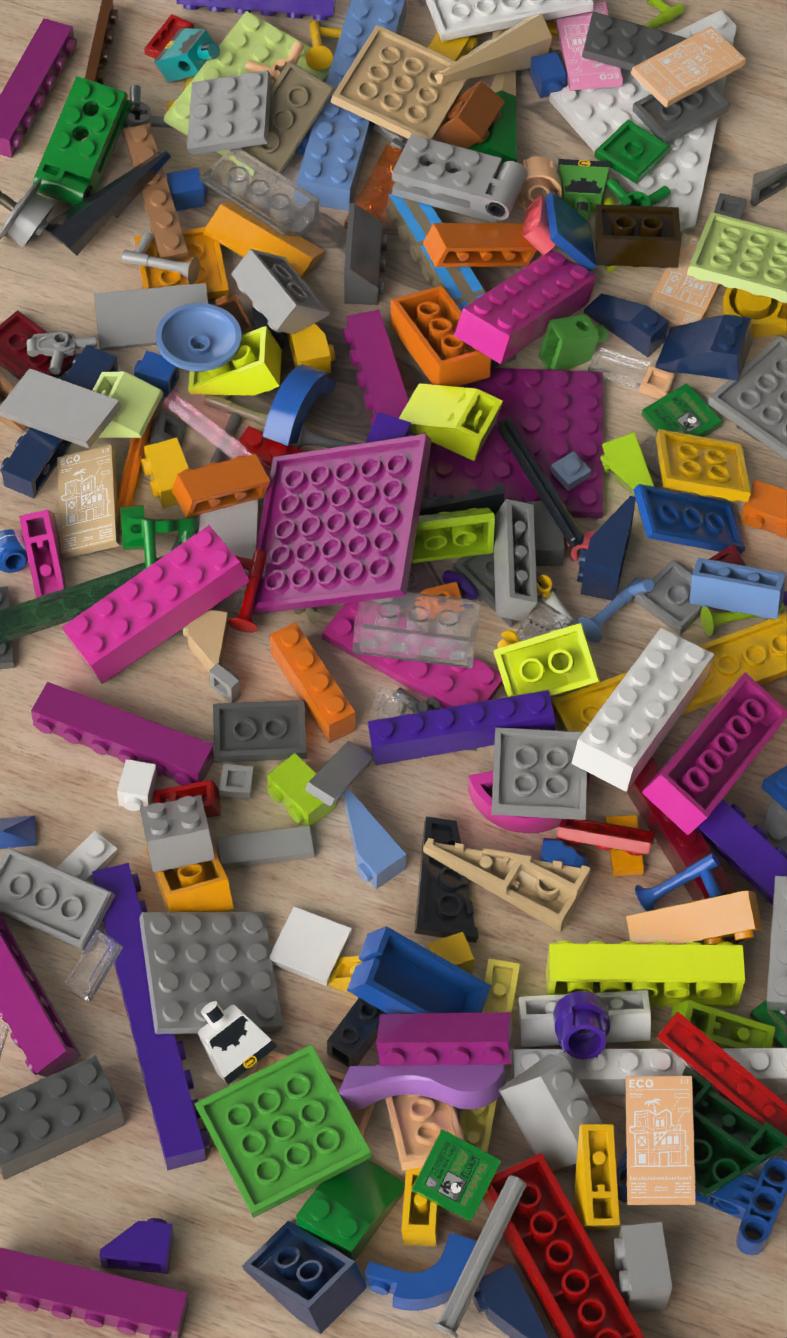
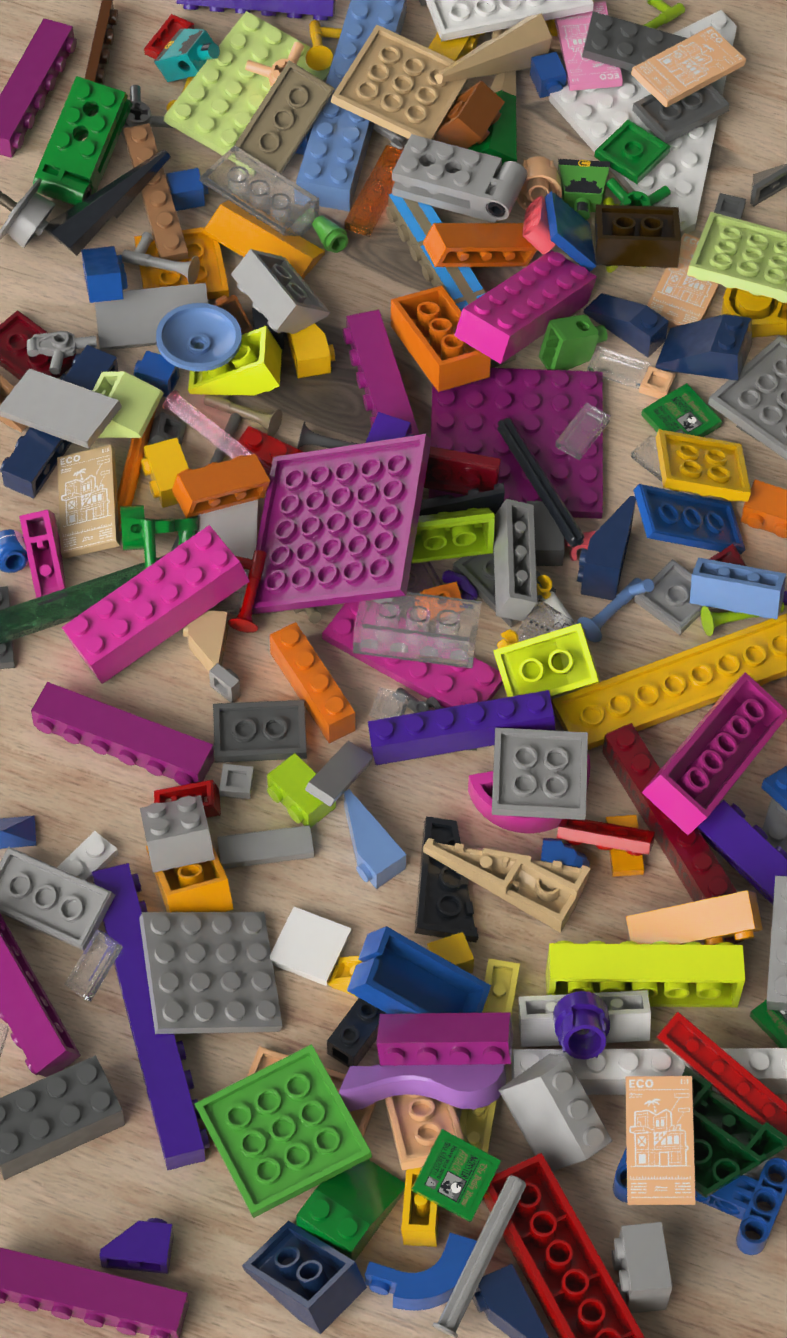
white brick [117,759,158,811] -> none
light grey plate [187,70,272,155] -> none
white torso [198,1001,277,1085] -> none
blue arch [263,364,336,446] -> none
dark grey slope [344,203,387,305] -> none
neon yellow slope [399,383,503,461] -> none
sand blue plate [550,451,591,491] -> none
white brick [572,628,715,792] -> none
yellow slope [573,1124,620,1231] -> none
lime slope [600,432,654,496] -> none
blue piece [635,853,723,912] -> none
lime slope [670,1000,776,1048] -> none
none -> blue brick [81,246,128,303]
none -> bright green cone [312,215,348,253]
none -> dark red tile [424,446,501,495]
none -> clear tile [555,403,611,460]

